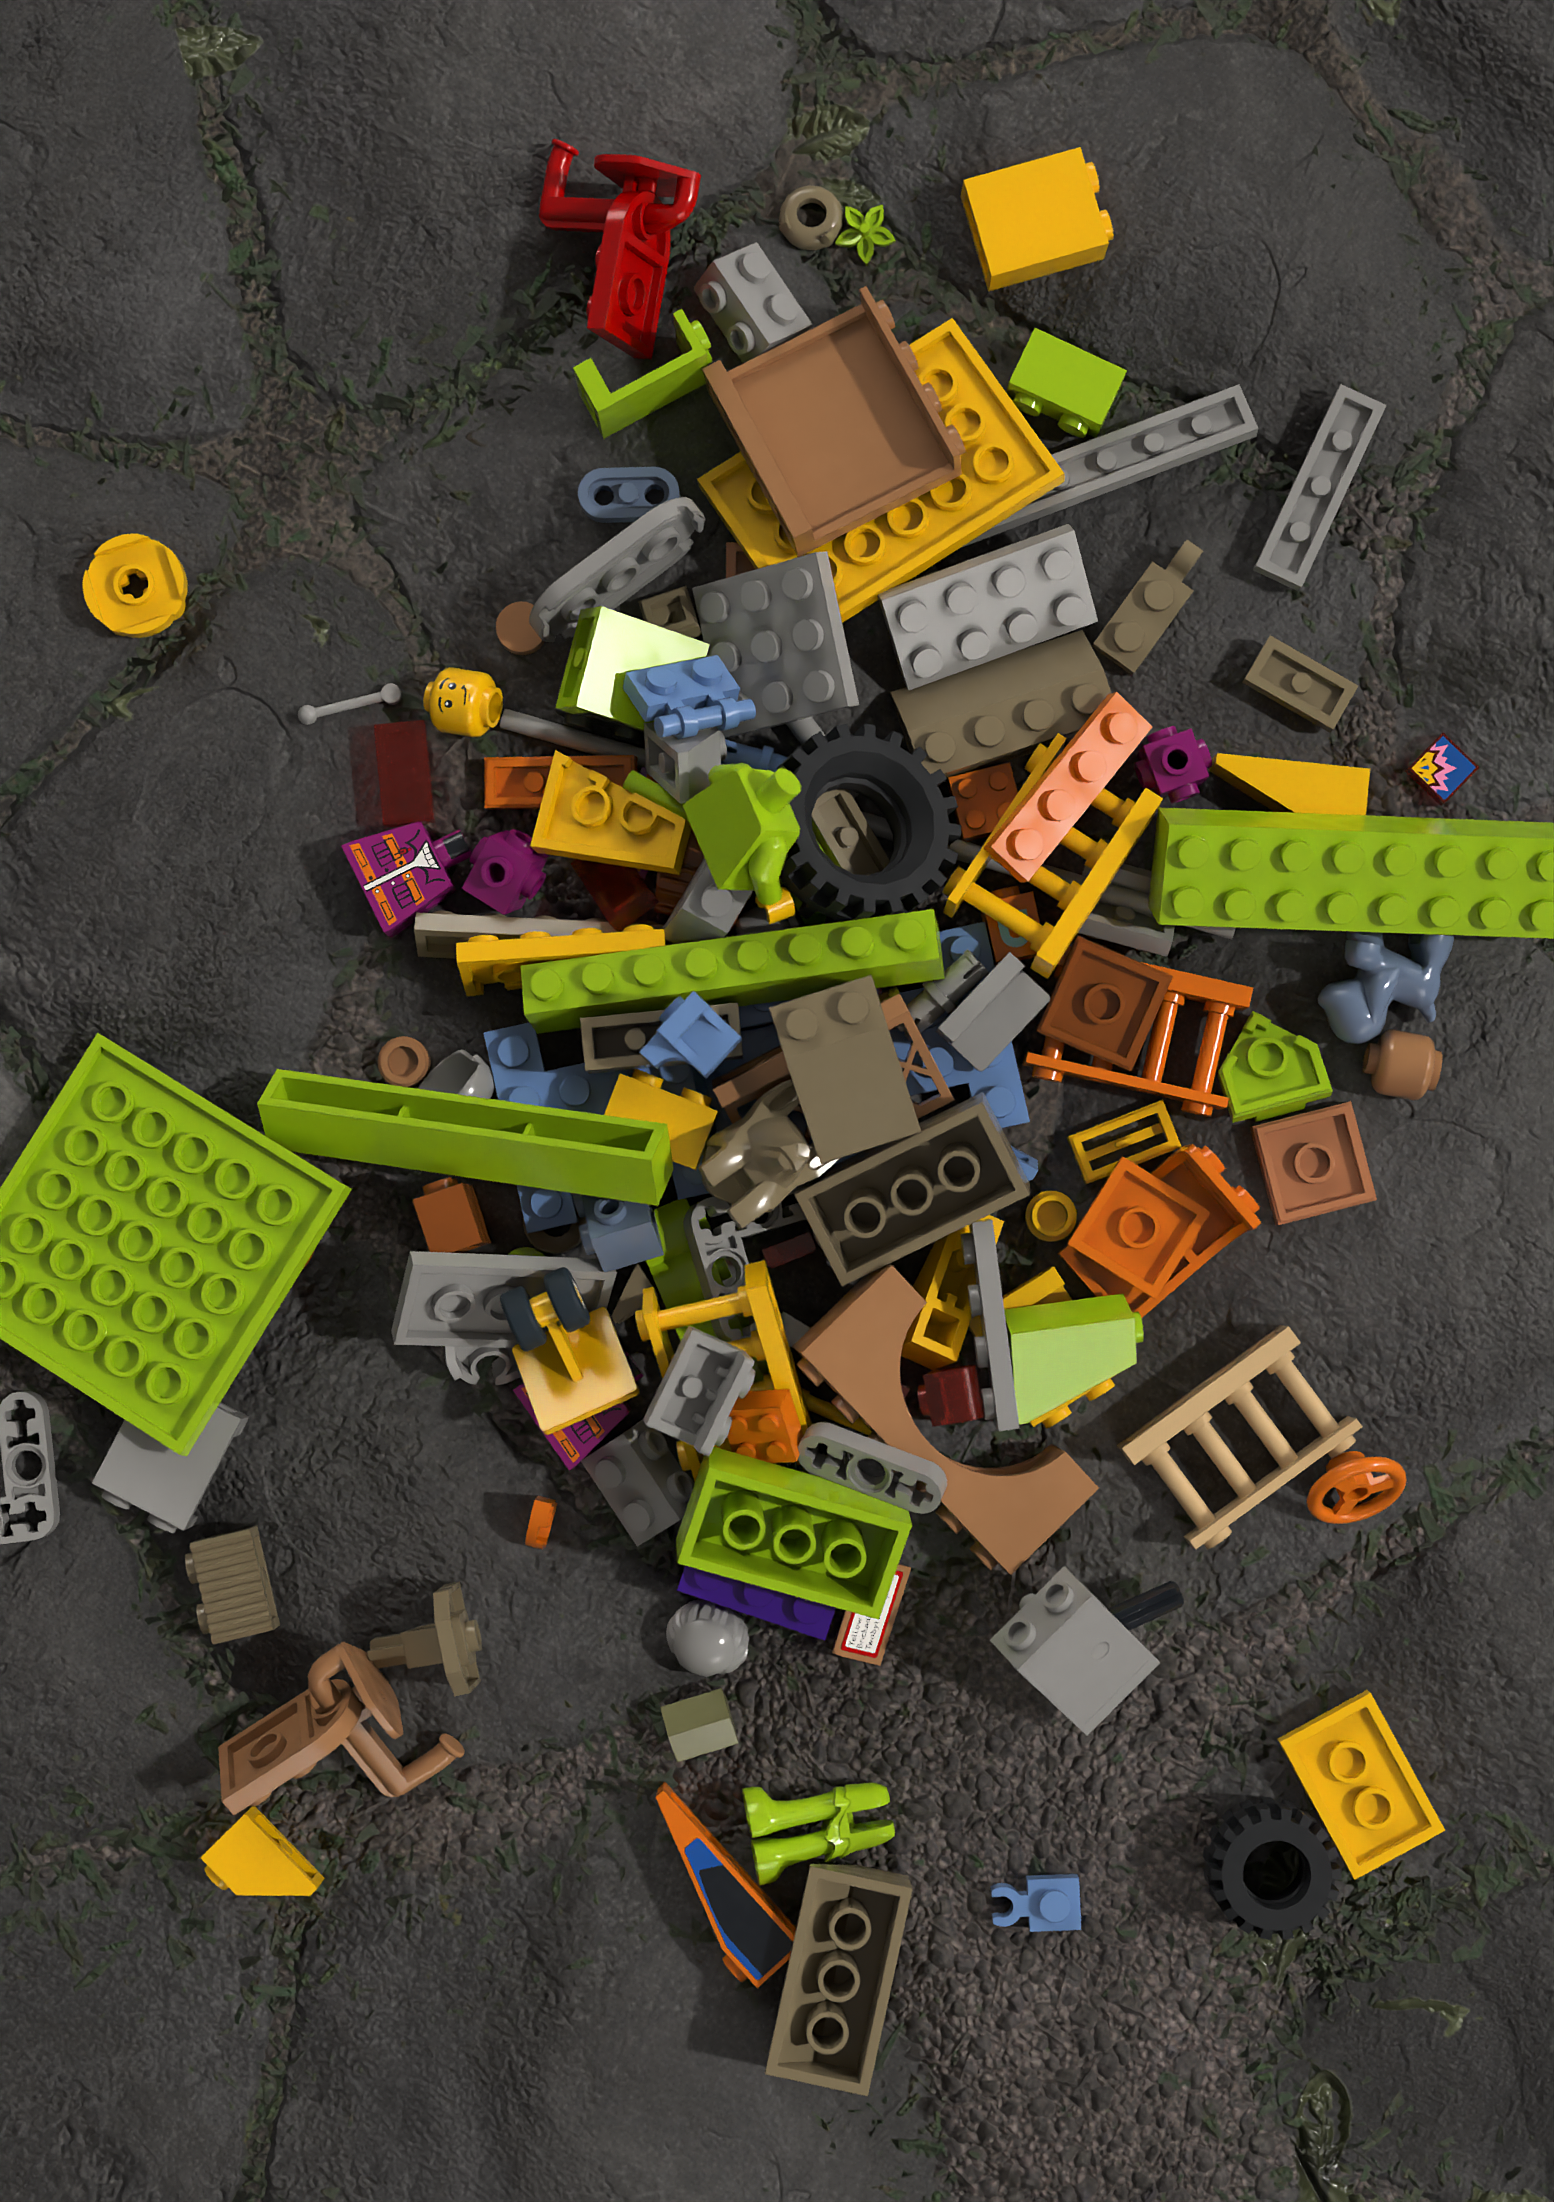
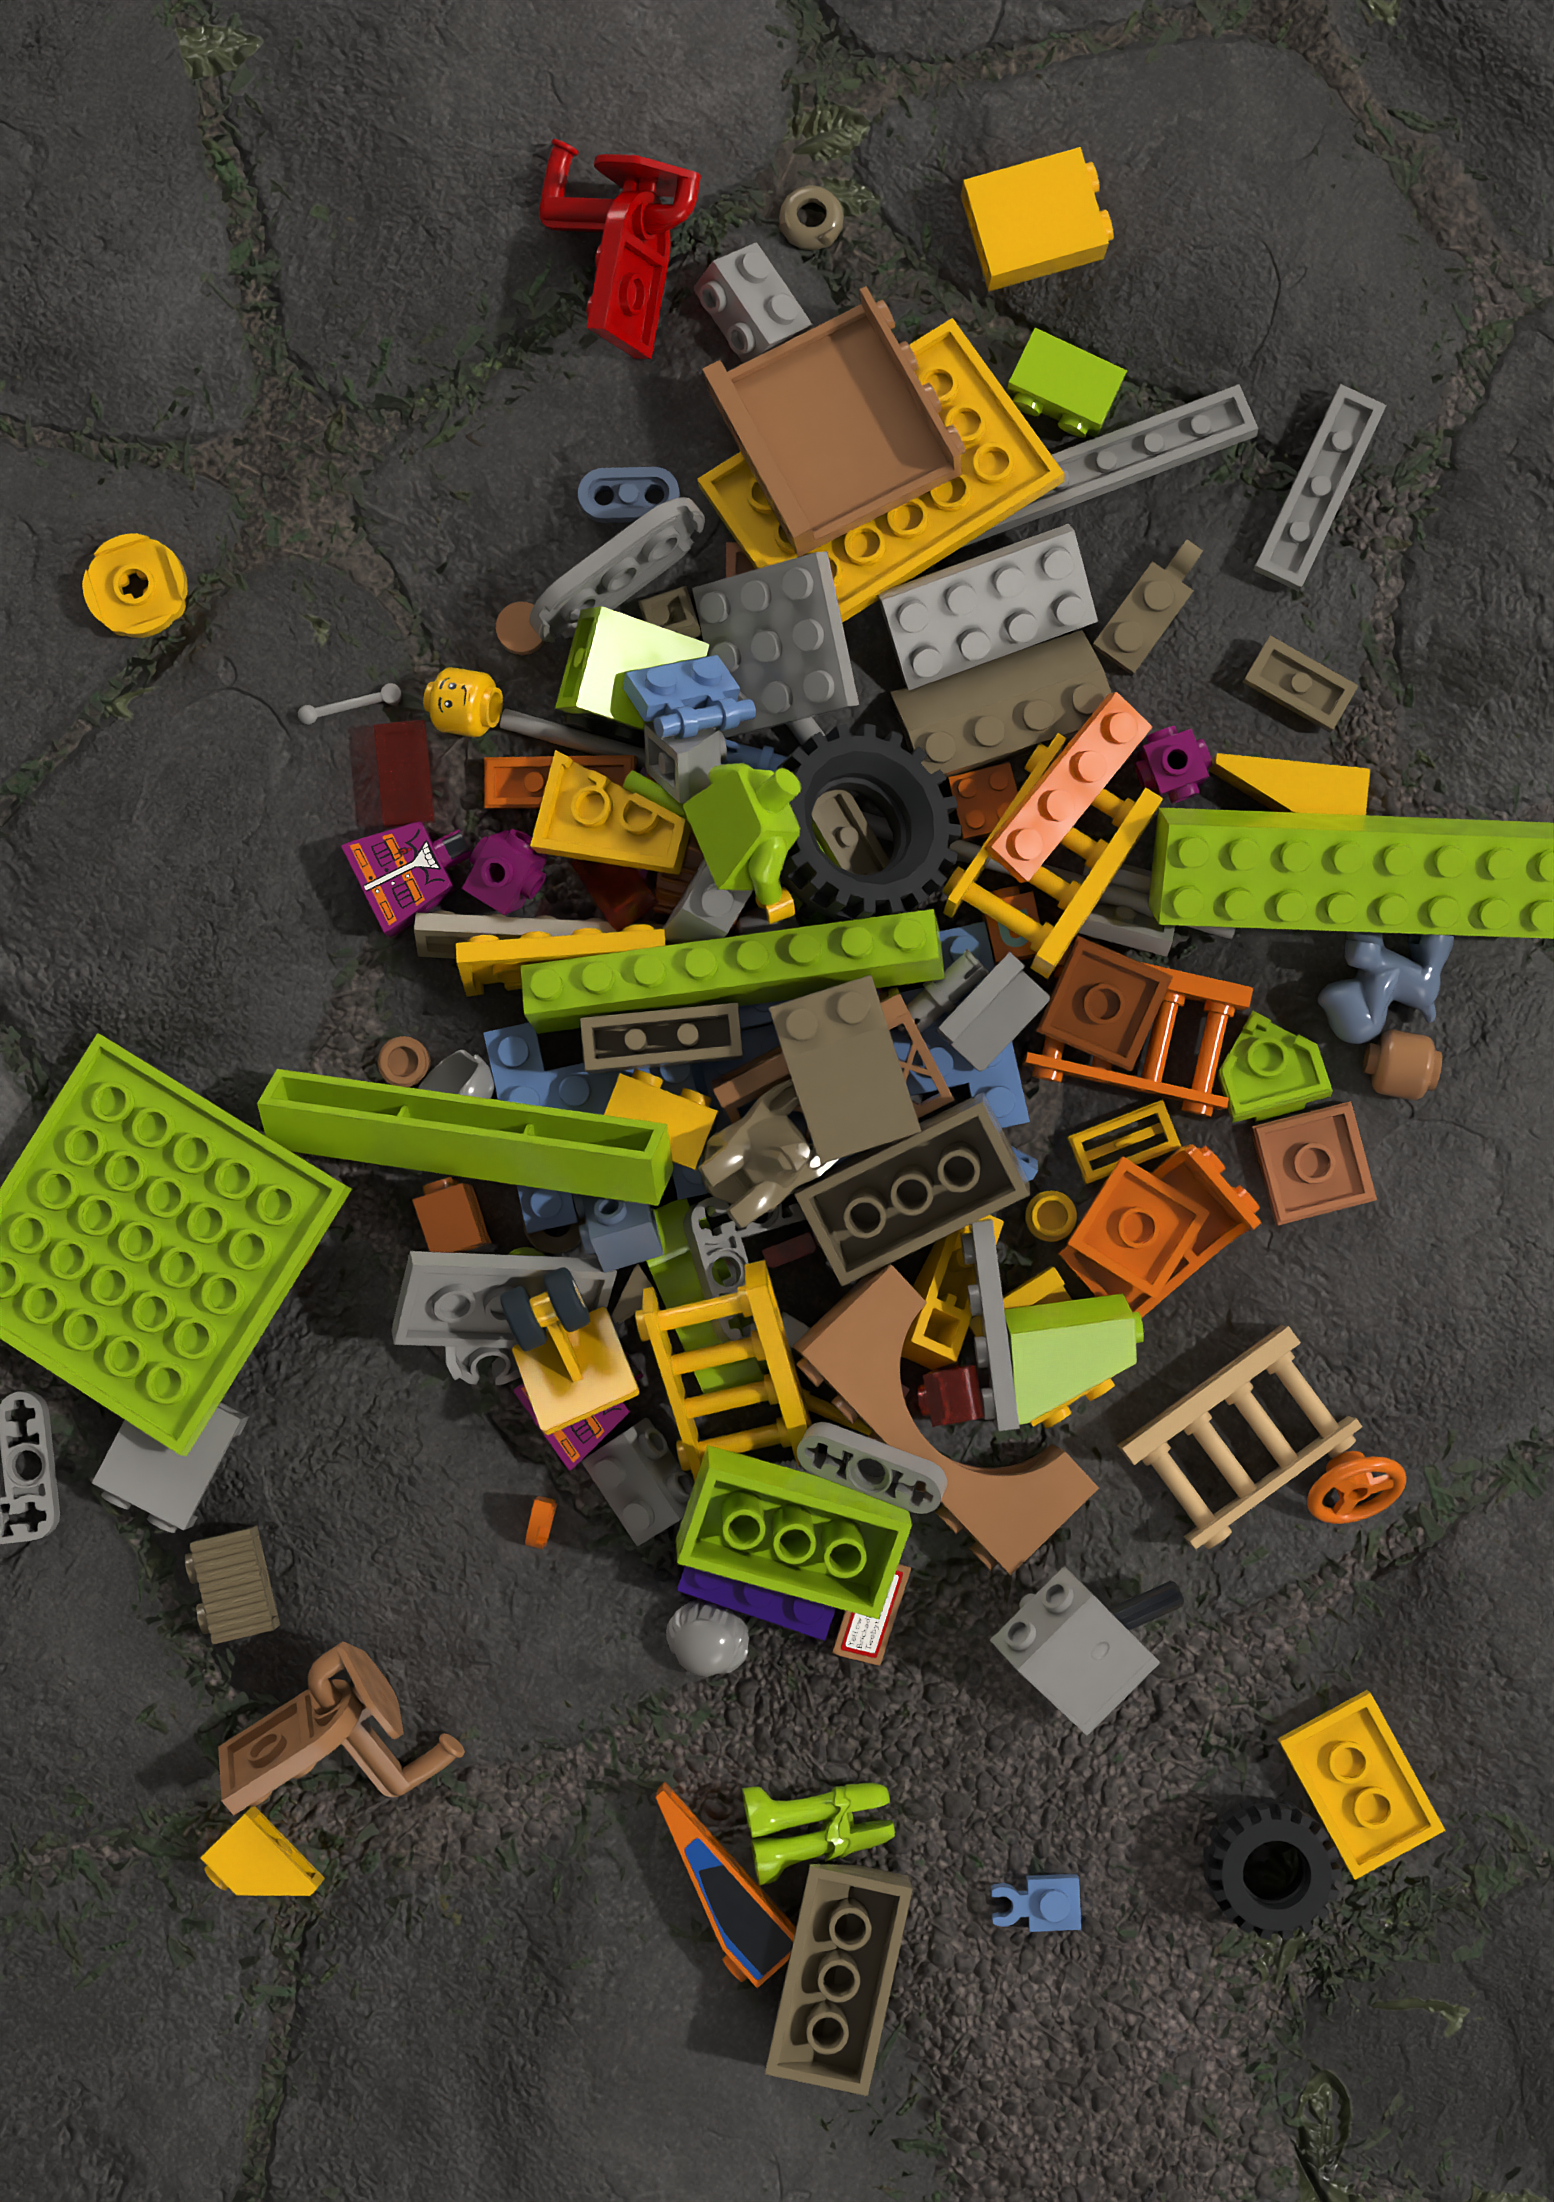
dark tan piece [367,1581,482,1696] -> none
lime panel [573,309,713,439] -> none
medium blue brick [640,991,742,1078] -> none
light grey bracket [643,1326,755,1456] -> none
olive piece [660,1688,739,1763] -> none
orange piece [727,1389,804,1463] -> none
lime plant [835,205,896,265] -> none
tile [1405,733,1480,806] -> none

